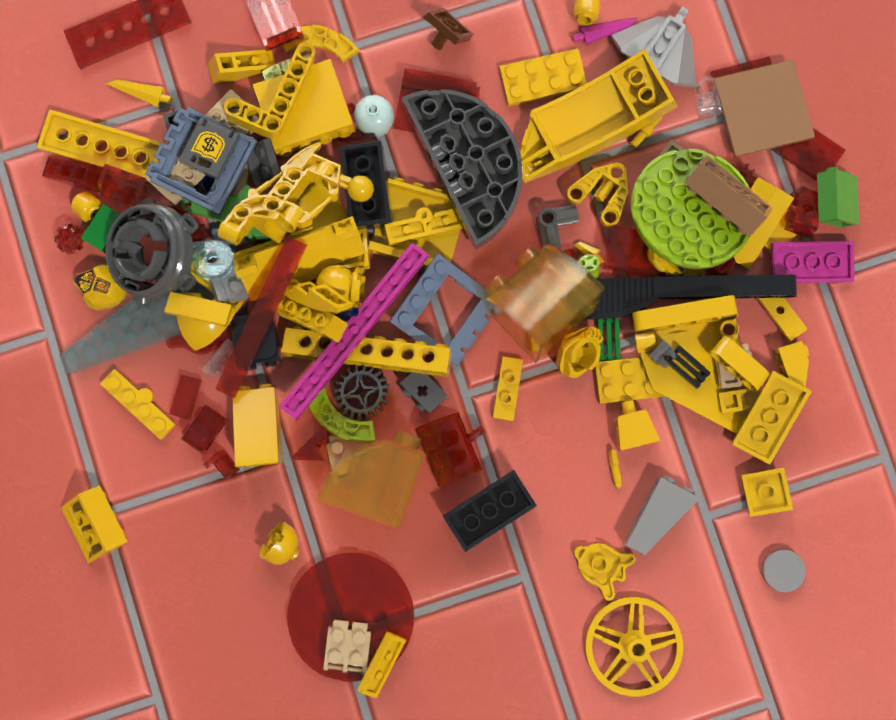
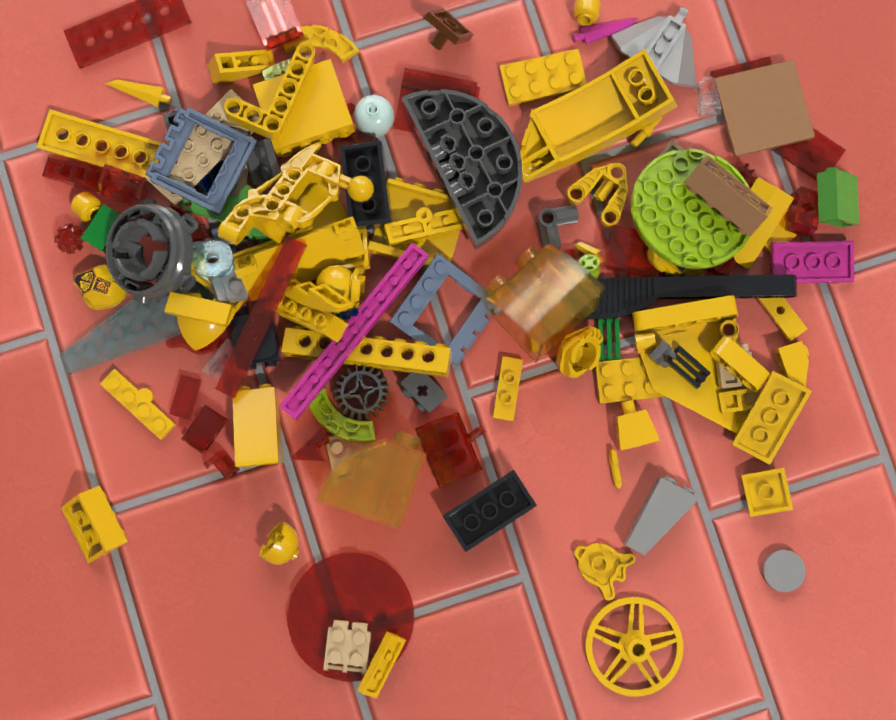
dark grey container [179,117,240,181] -> none

